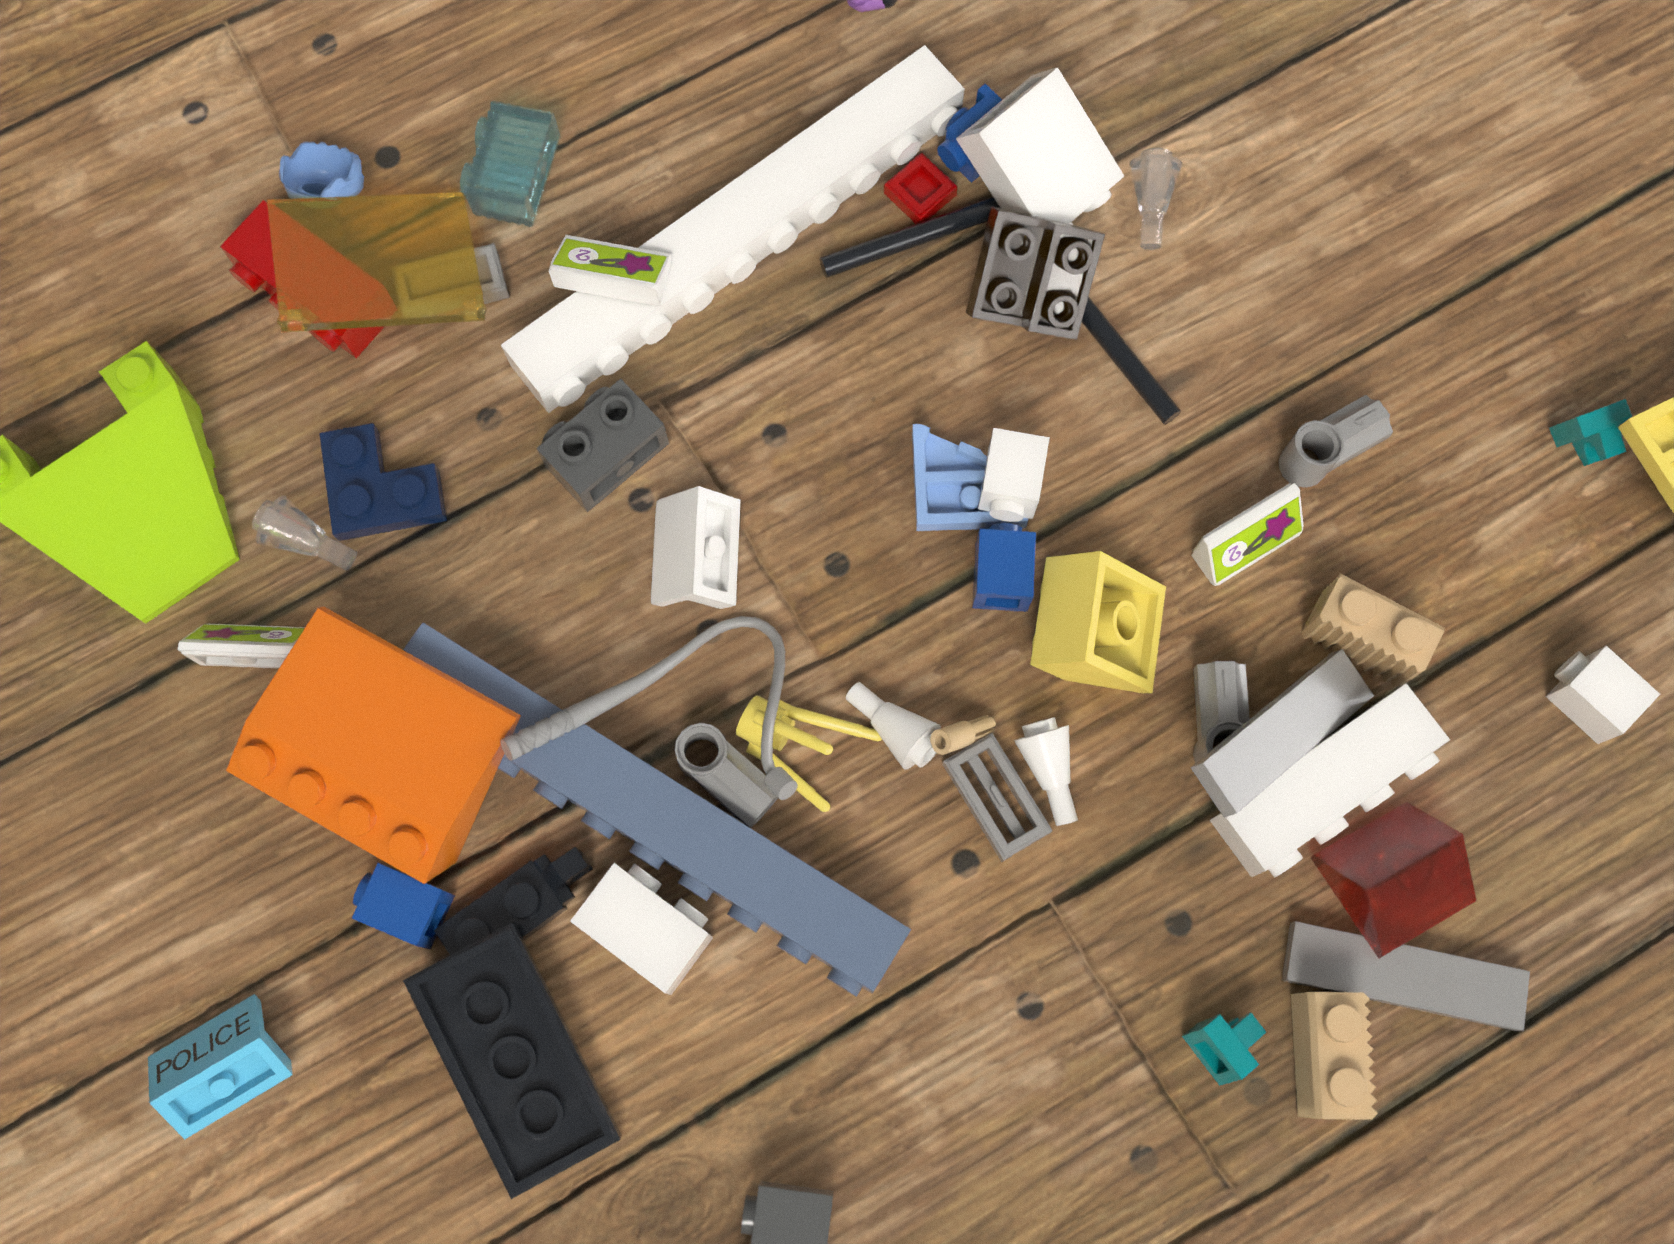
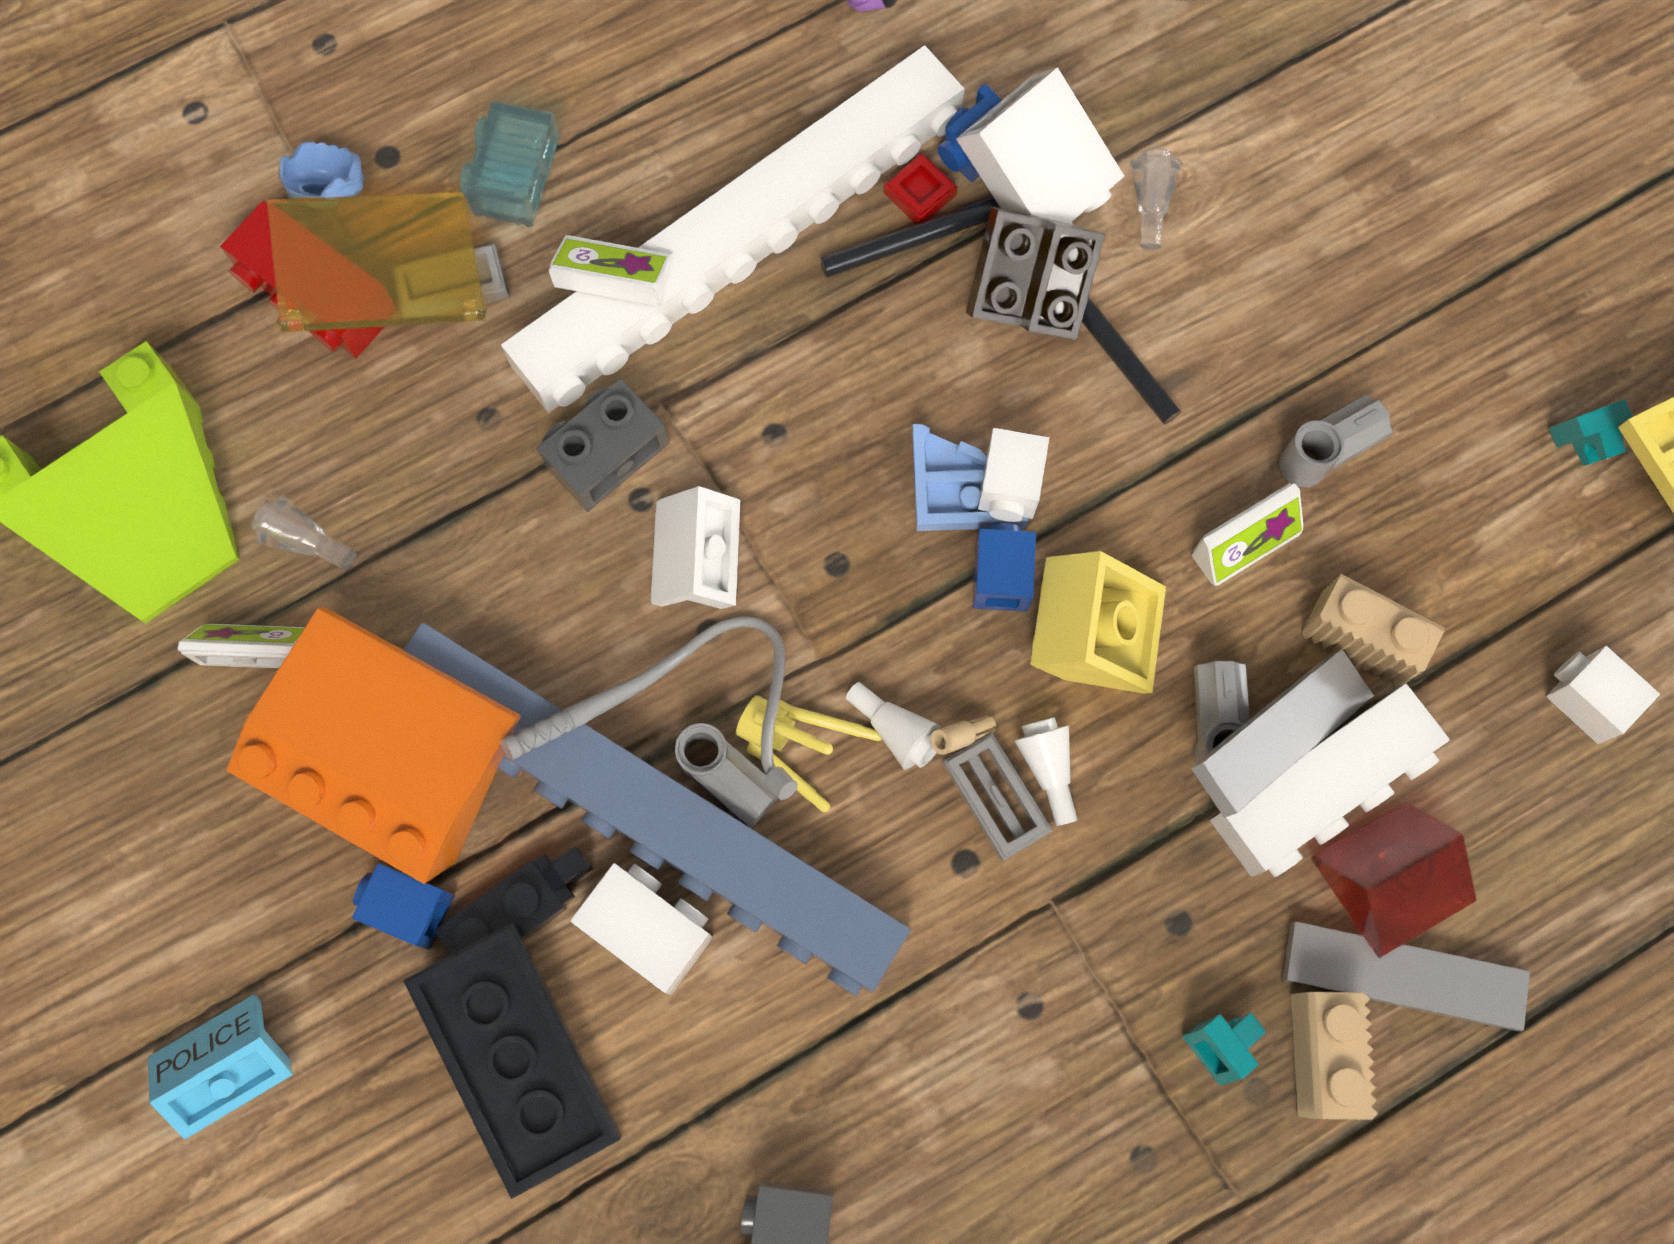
dark blue plate [319,423,447,541] -> none

